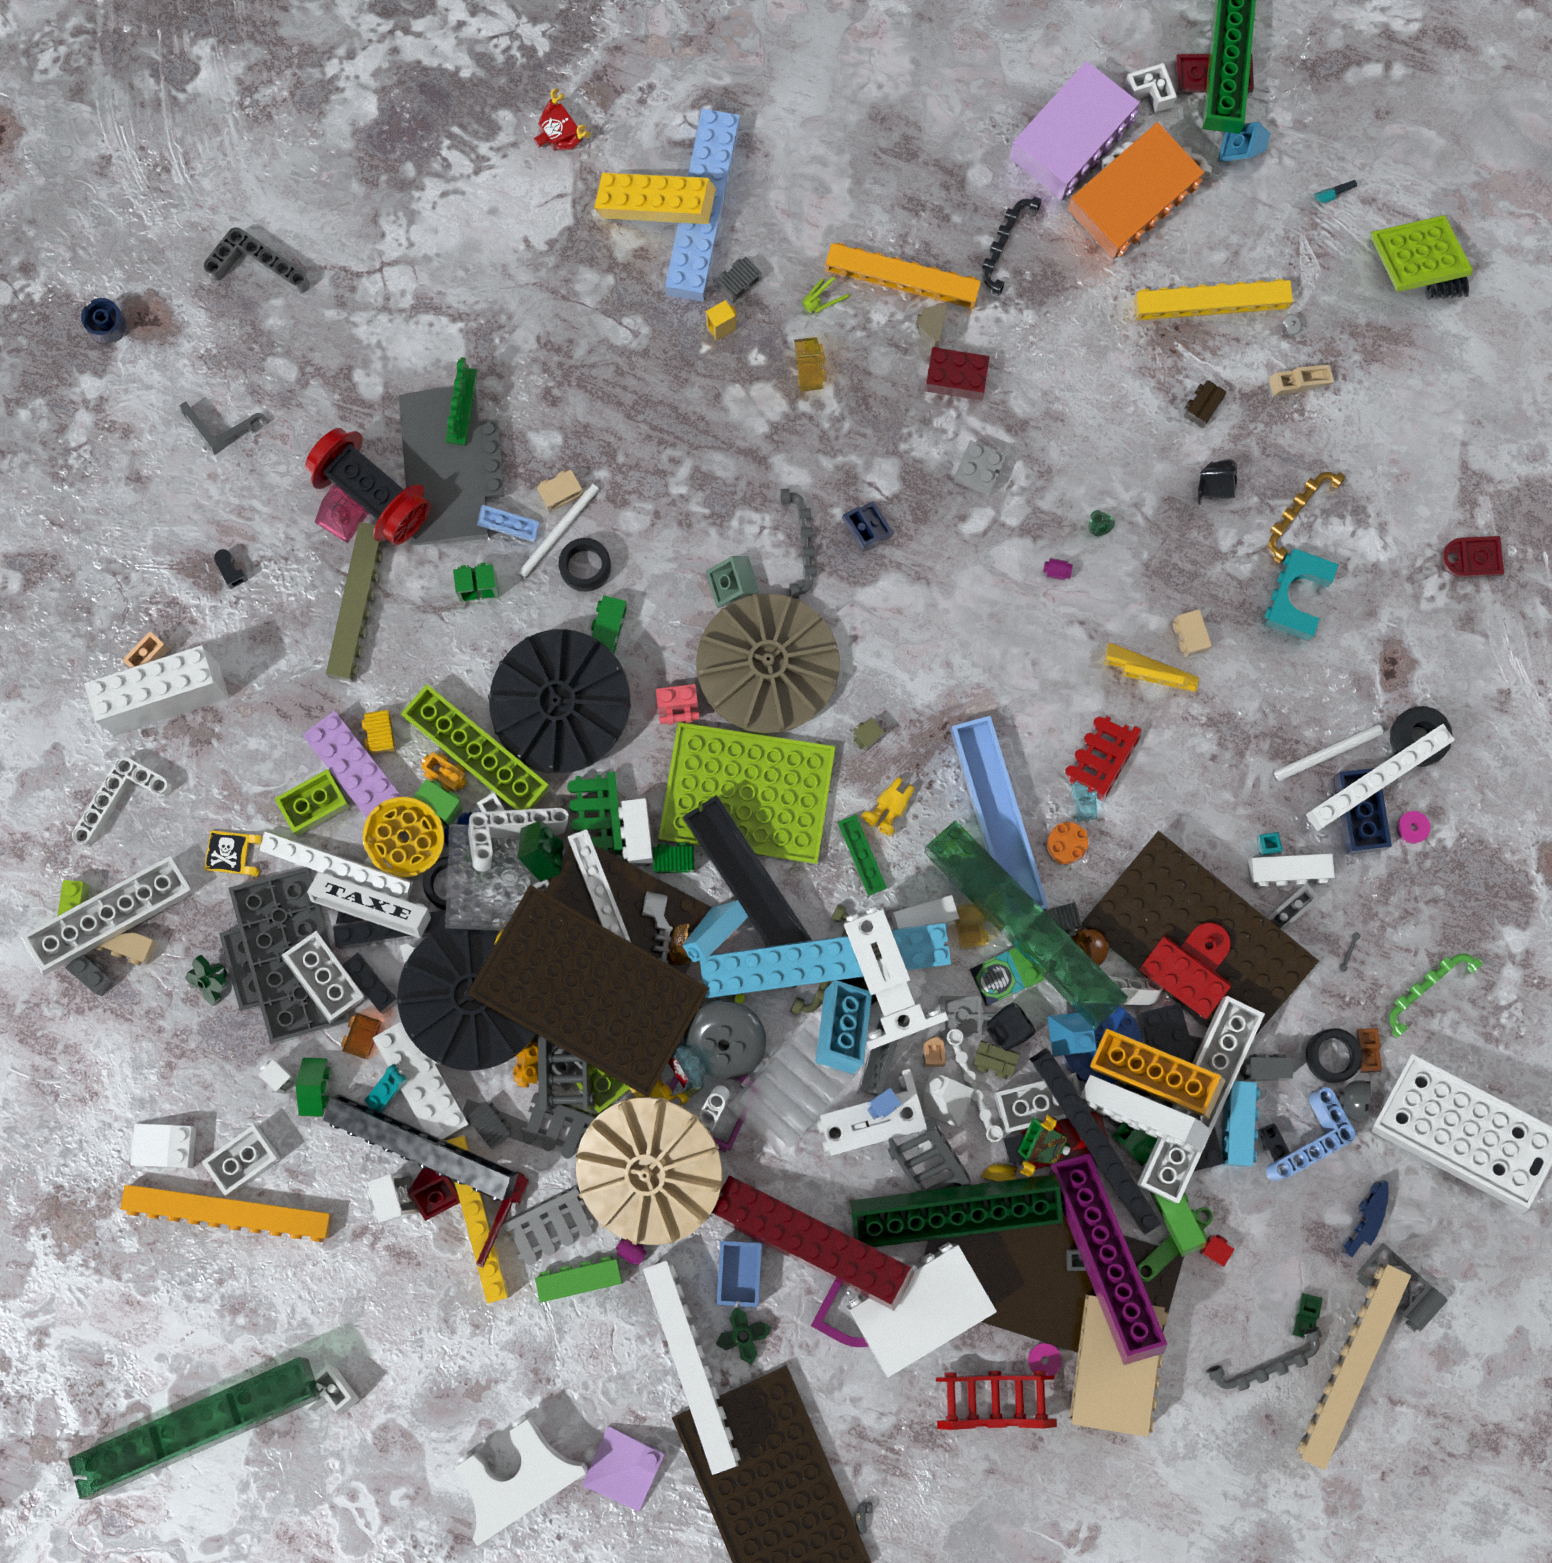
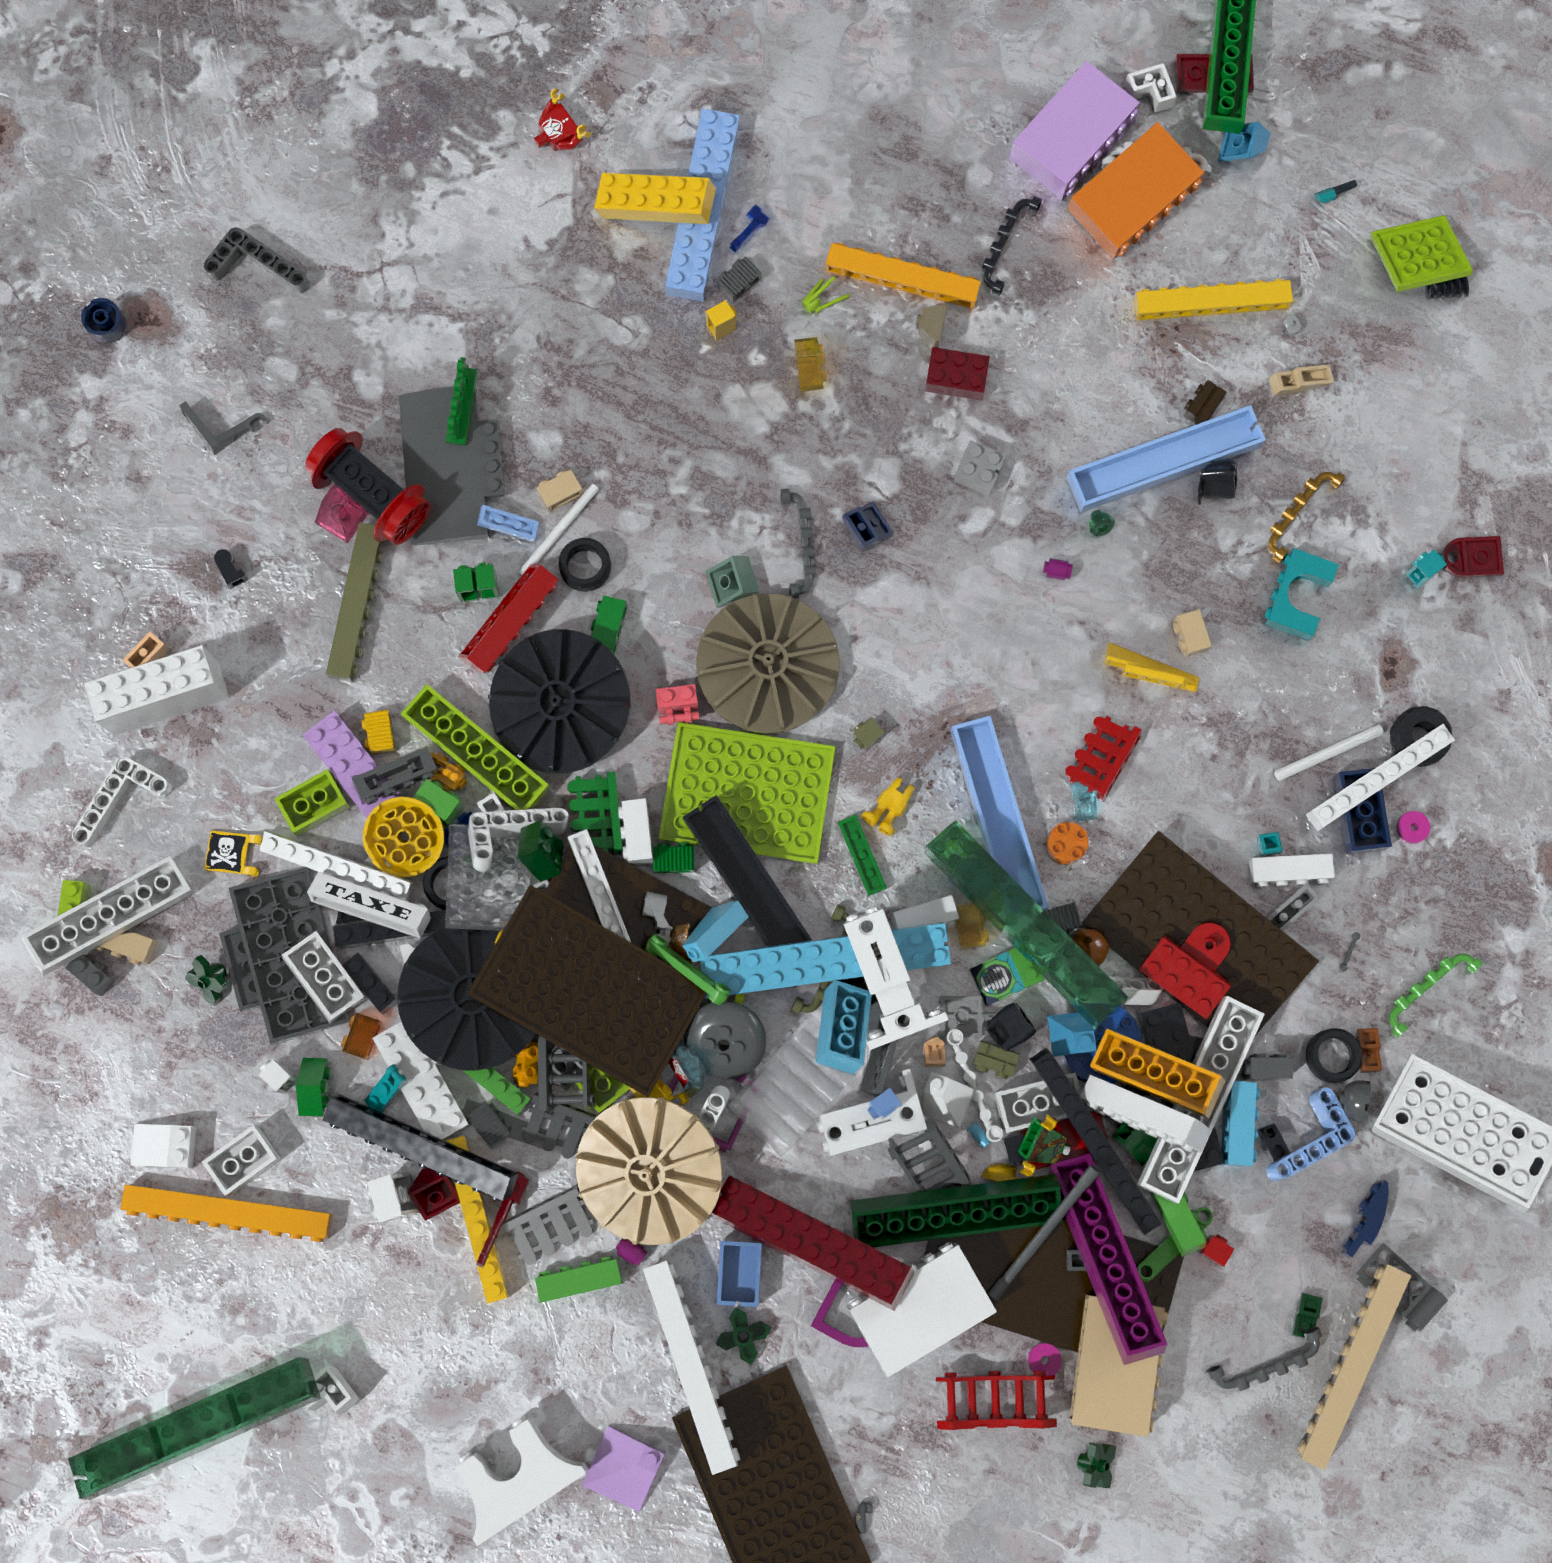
none -> dark grey brick [352,747,437,805]
none -> red brick [458,564,559,673]
none -> bright green brick [463,1068,532,1116]
none -> bright green piece [645,934,731,1005]
none -> clear blue brick [729,204,770,252]
none -> medium azure pin [967,1121,990,1149]
none -> dark grey piece [988,1165,1100,1300]
none -> light blue piece [1066,405,1266,513]
none -> dark green plant [1077,1442,1116,1488]
none -> teal brick [1406,550,1447,589]

